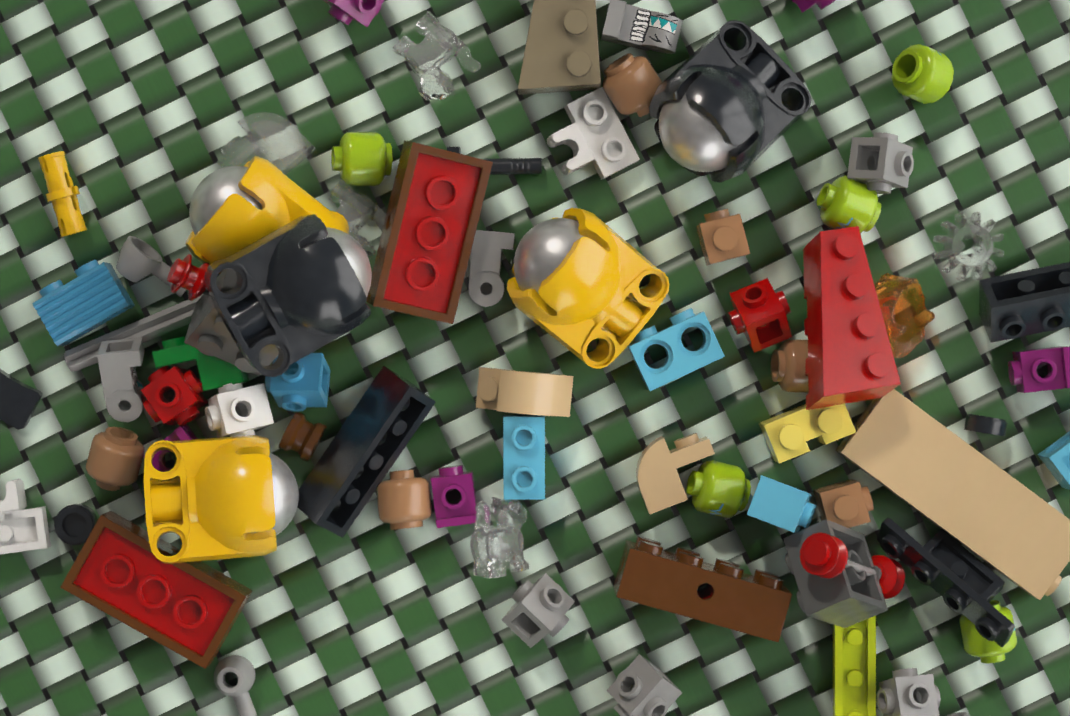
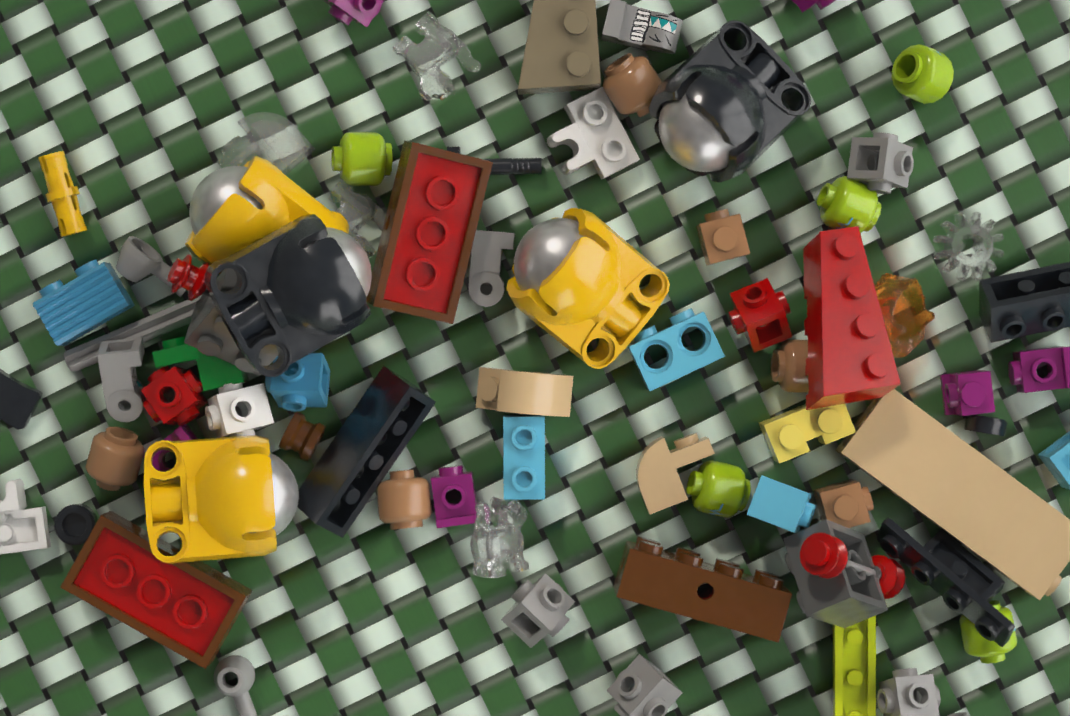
none -> magenta brick [940,370,995,416]

